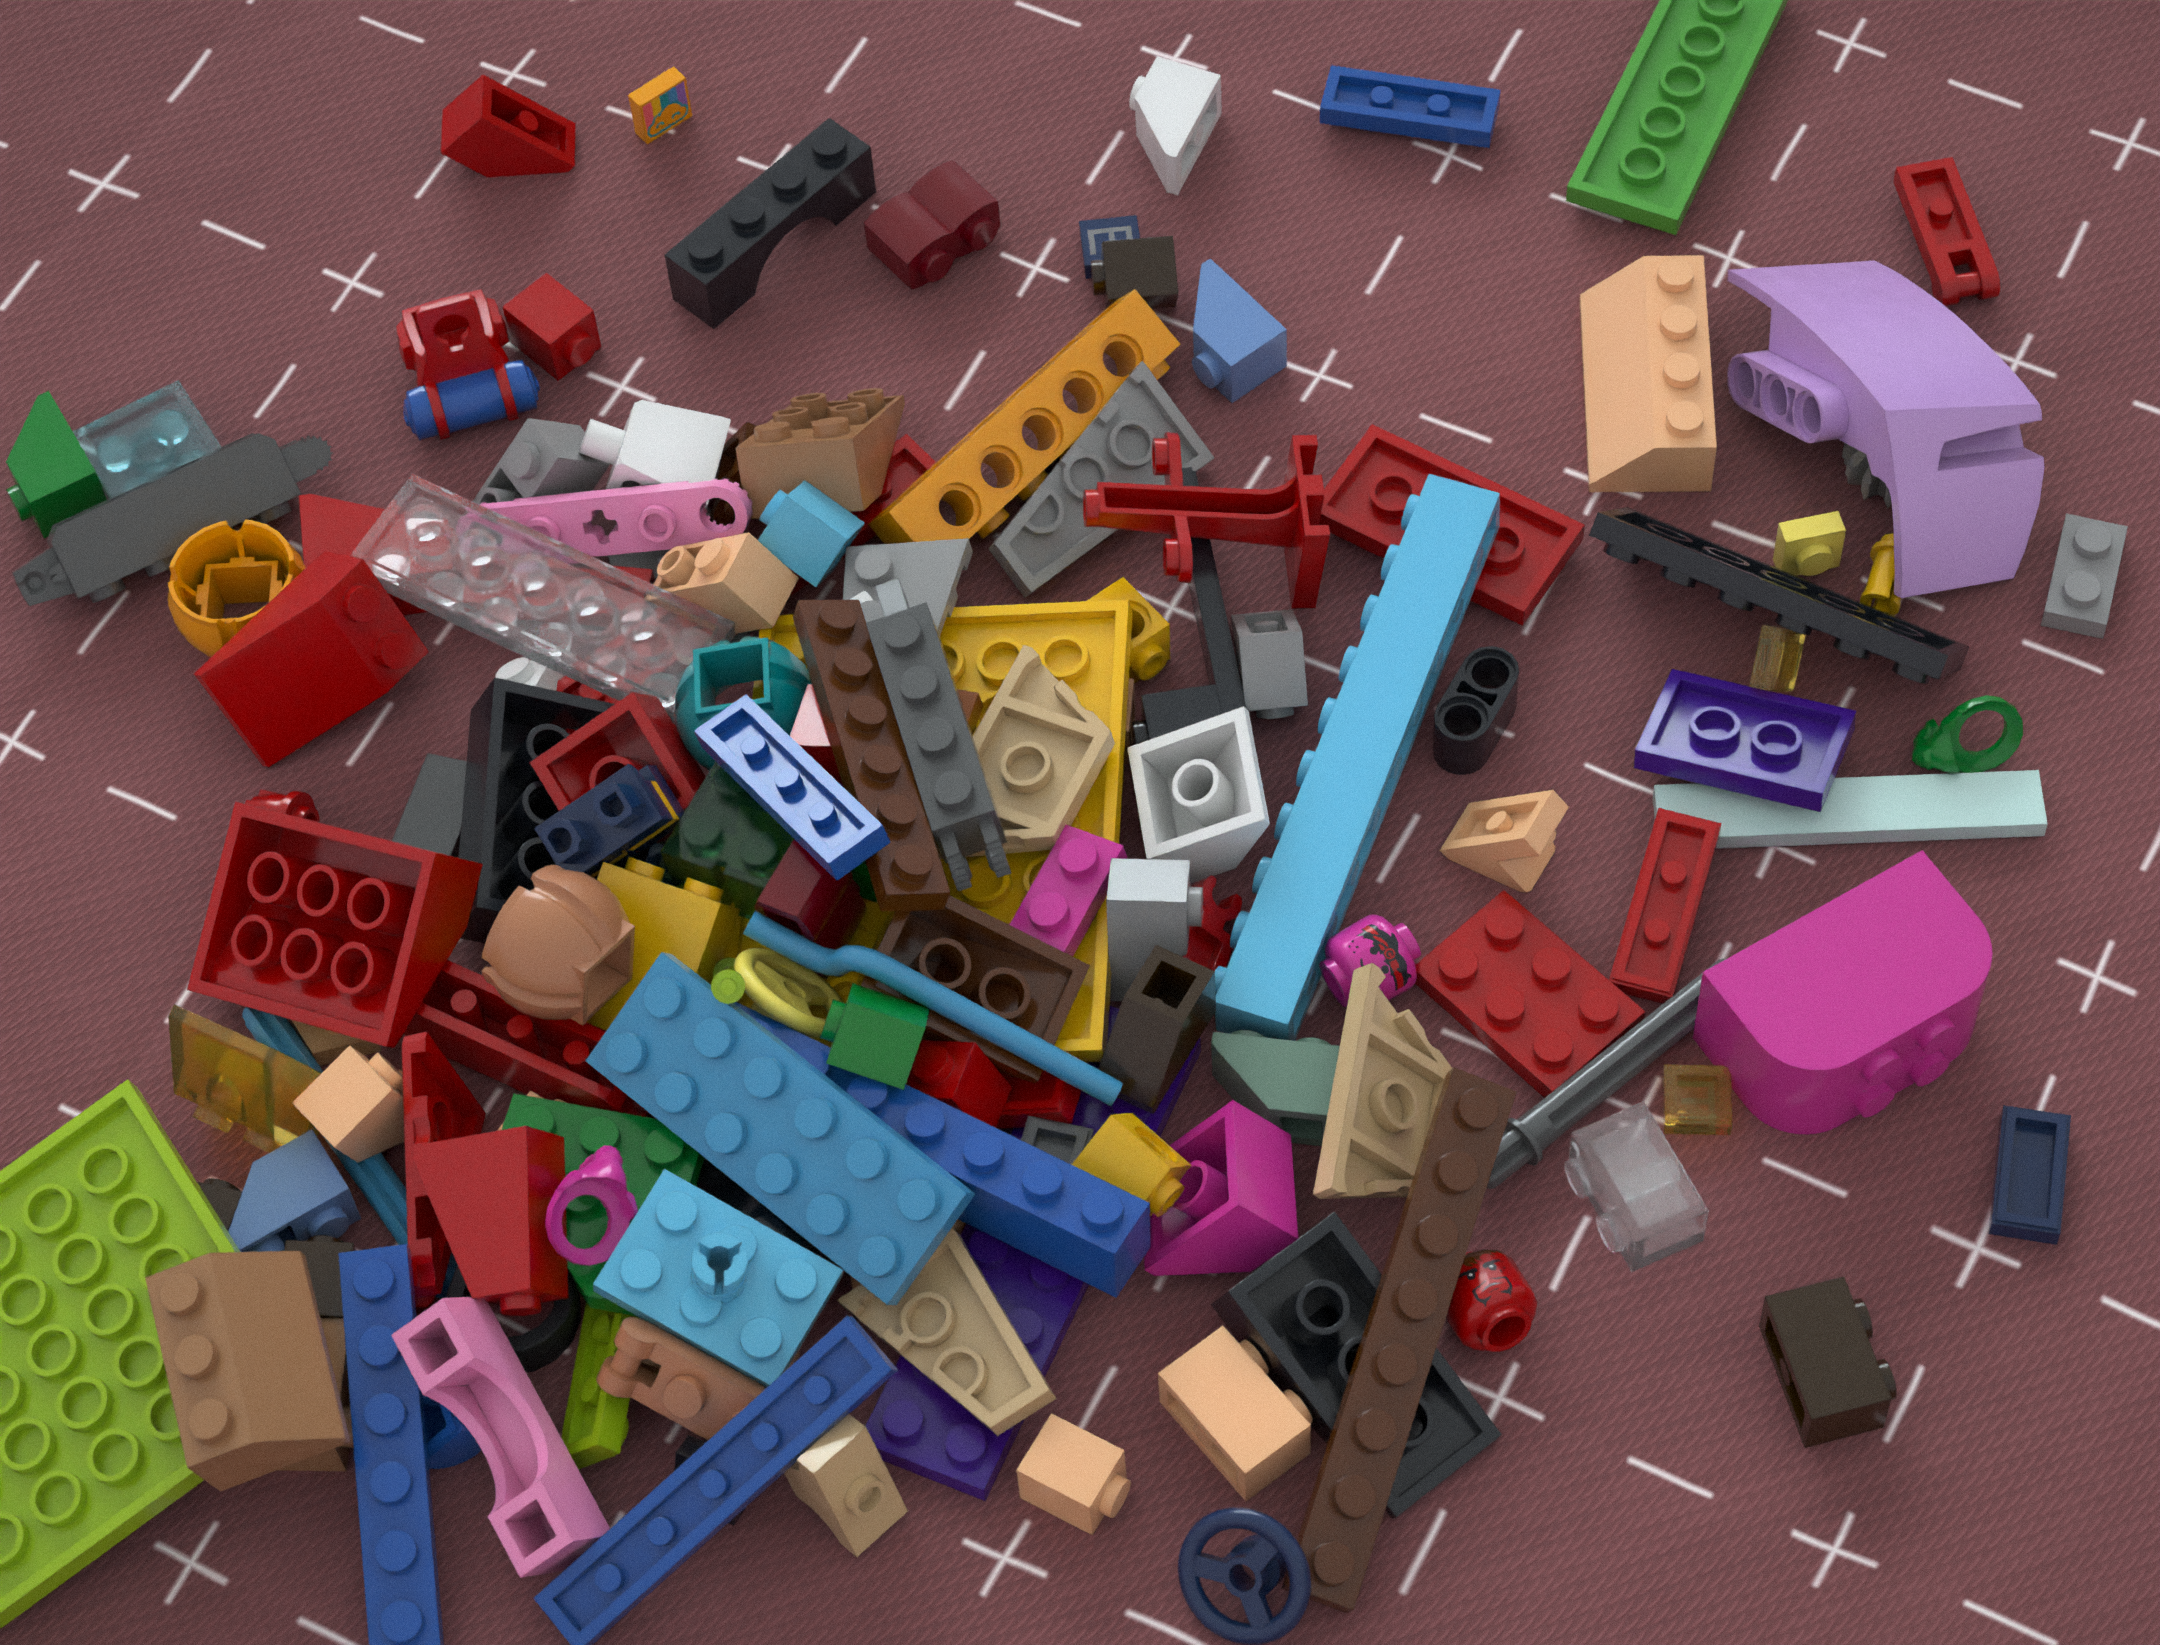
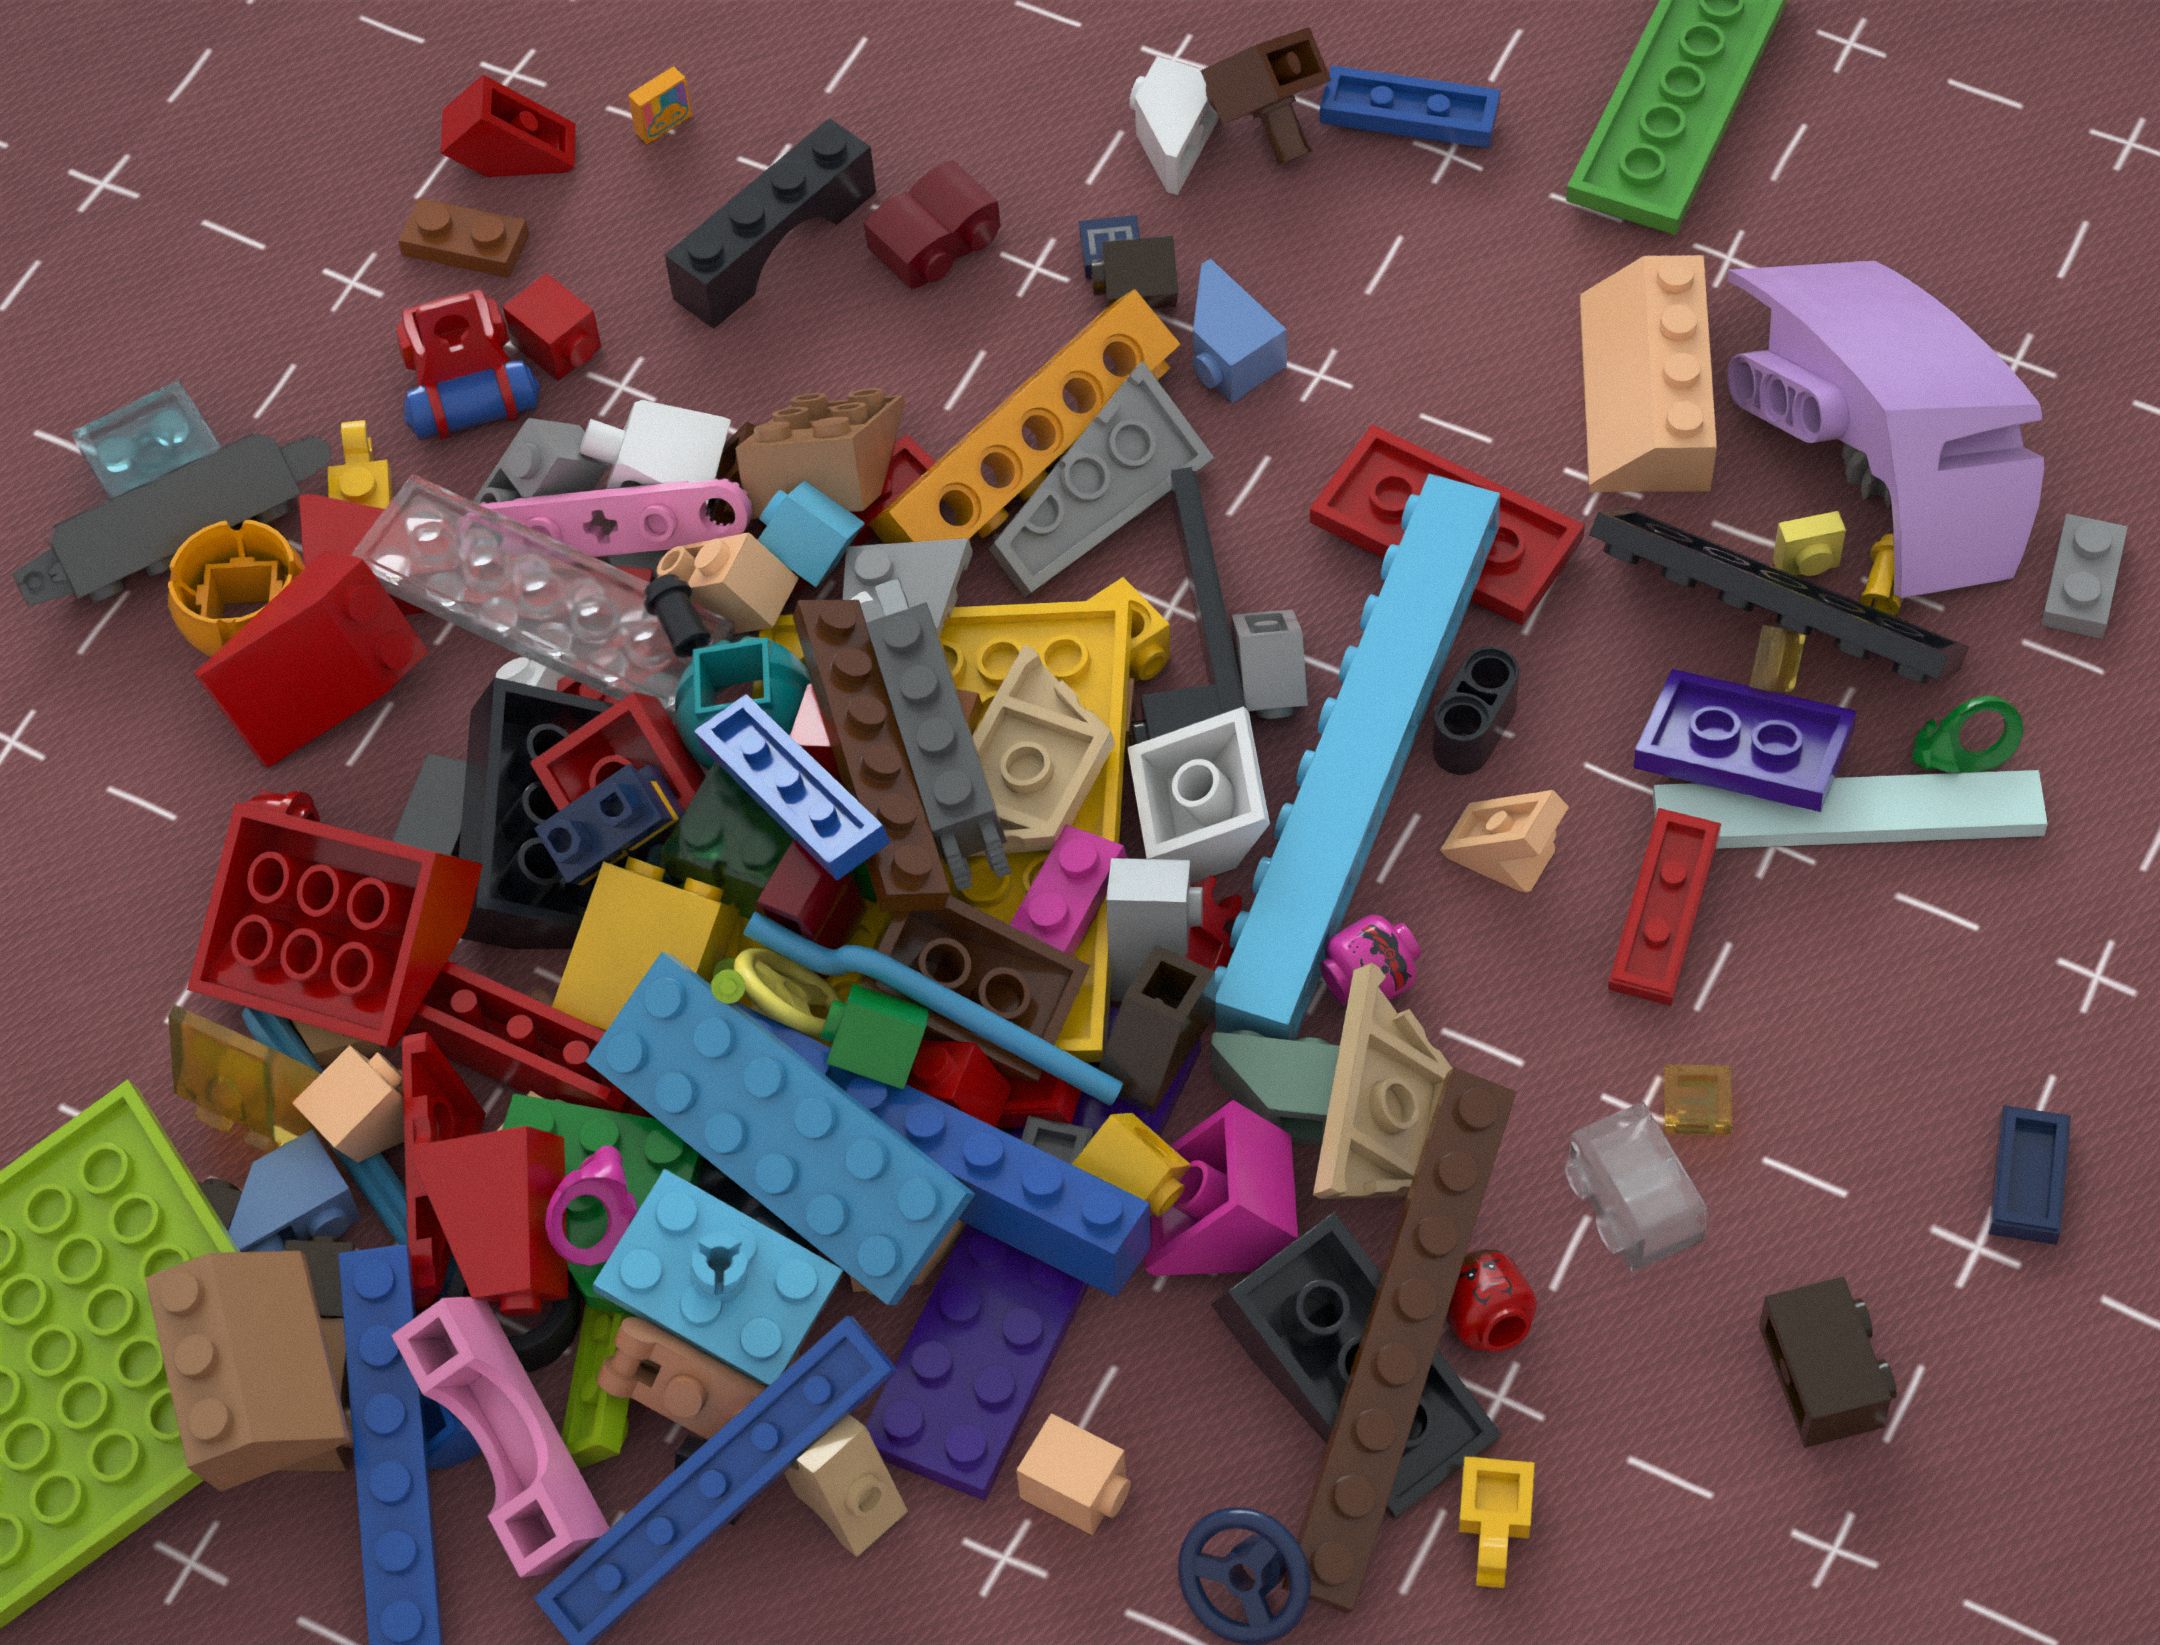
green slope [6,391,107,538] -> none
nougat piece [482,865,635,1026] -> none
tan wing [837,1227,1057,1436] -> none
red piece [1083,432,1330,609] -> none
light nougat brick [1158,1326,1313,1501] -> none
red plate [1415,890,1645,1098] -> none
dark grey axle [1486,959,1726,1189] -> none
dark pink brick [1693,850,1992,1135] -> none
red plate [1893,157,2000,306] -> none
none -> yellow plate [328,420,393,511]
none -> dark orange plate [398,197,529,278]
none -> black pin [644,574,711,658]
none -> reddish brown brick [1200,27,1332,166]
none -> yellow plate [1459,1456,1535,1588]

